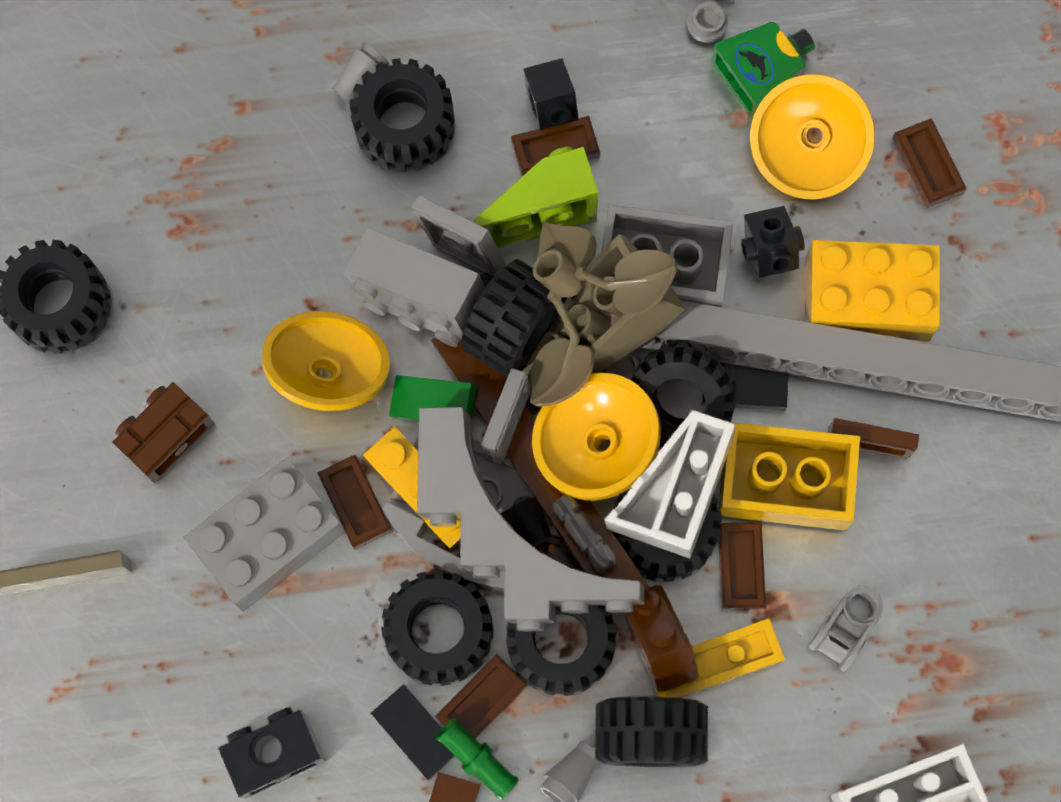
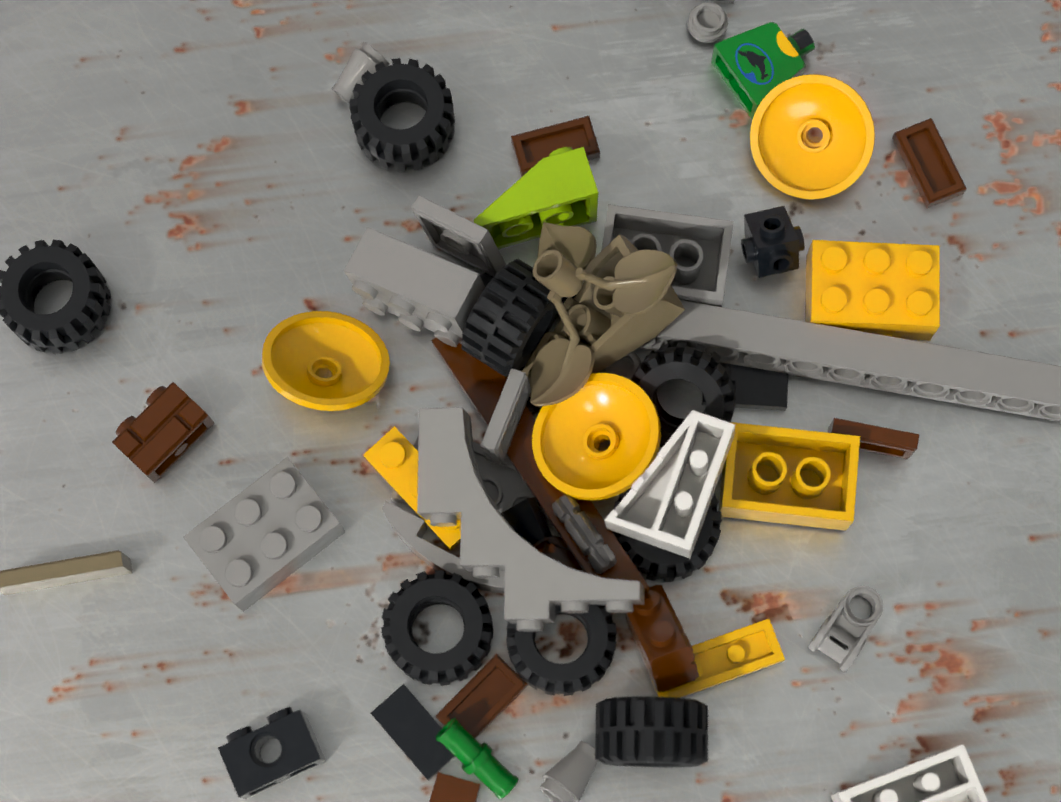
reddish brown tile [317,454,393,550] -> none
green tile [389,375,477,422] -> none
black brick [523,58,579,130] -> none
reddish brown tile [718,522,766,610] -> none

